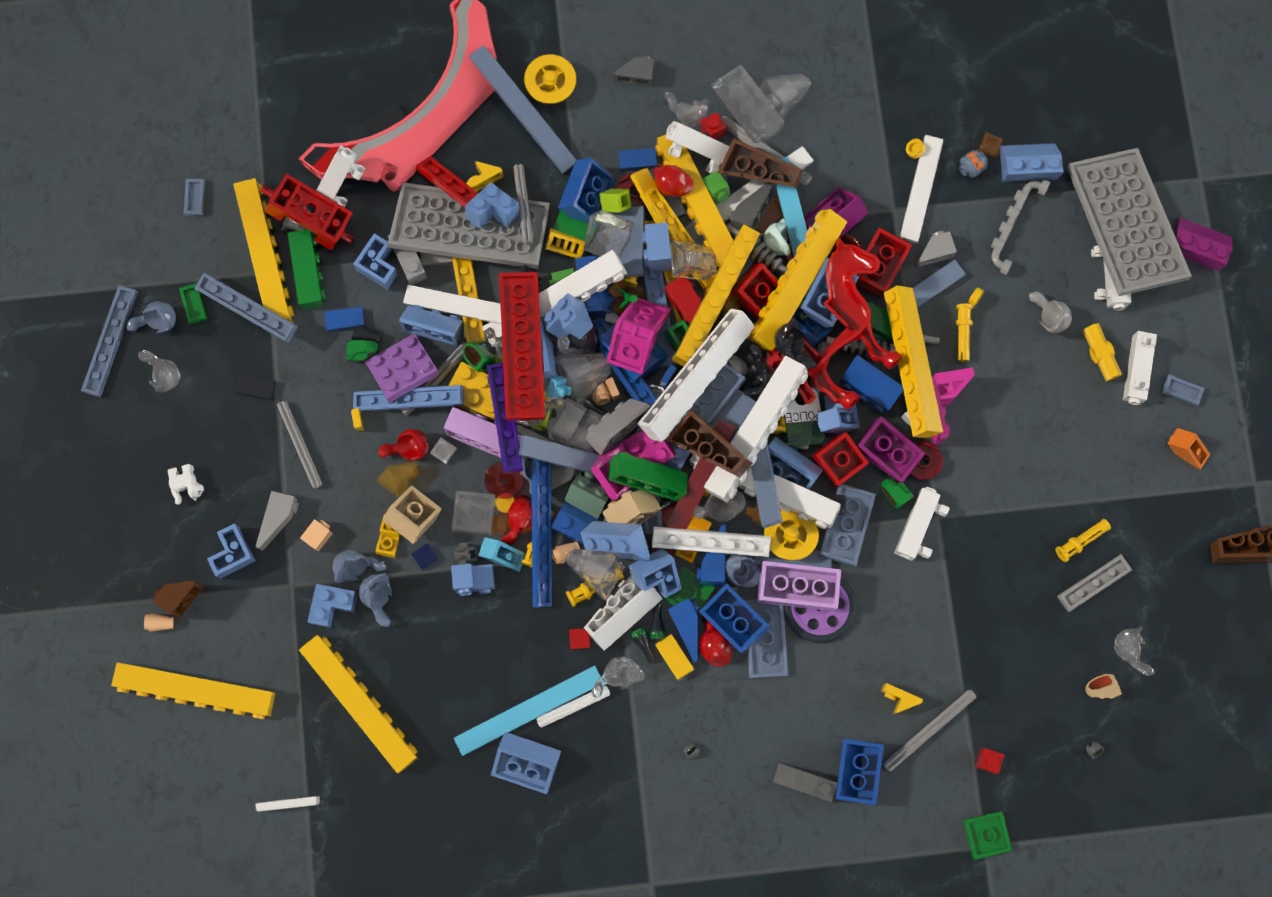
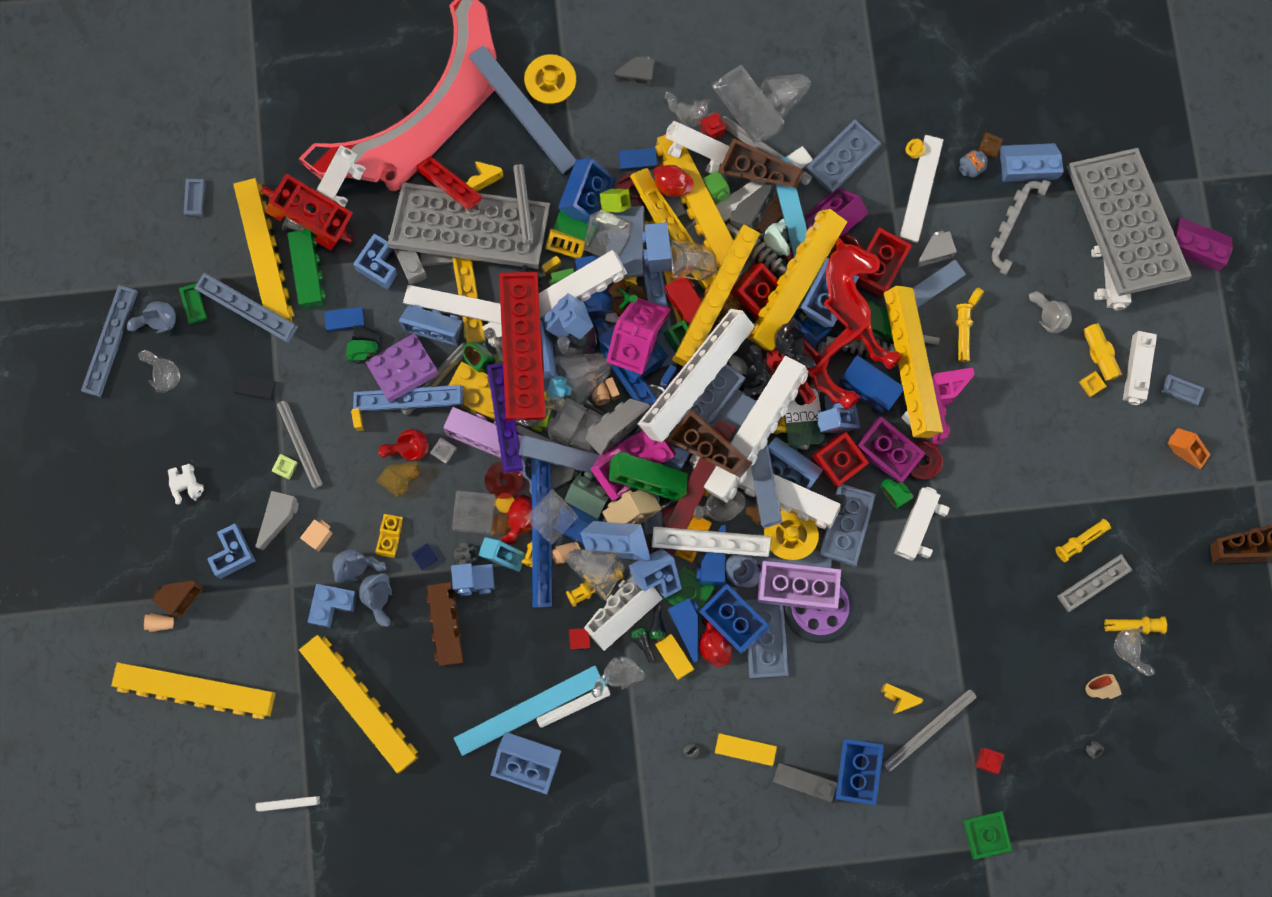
tan brick [383,485,442,544] -> none
medium blue brick [465,183,519,229] -> none
none -> yellowish green tile [272,454,298,480]
none -> reddish brown wedge [426,582,464,667]
none -> clear slope [523,490,579,545]
none -> yellow tile [541,256,561,277]
none -> yellow tile [715,734,777,766]
none -> sand blue tile [805,119,882,194]
none -> yellow tile [1079,371,1107,397]
none -> yellow pin [1104,616,1167,634]

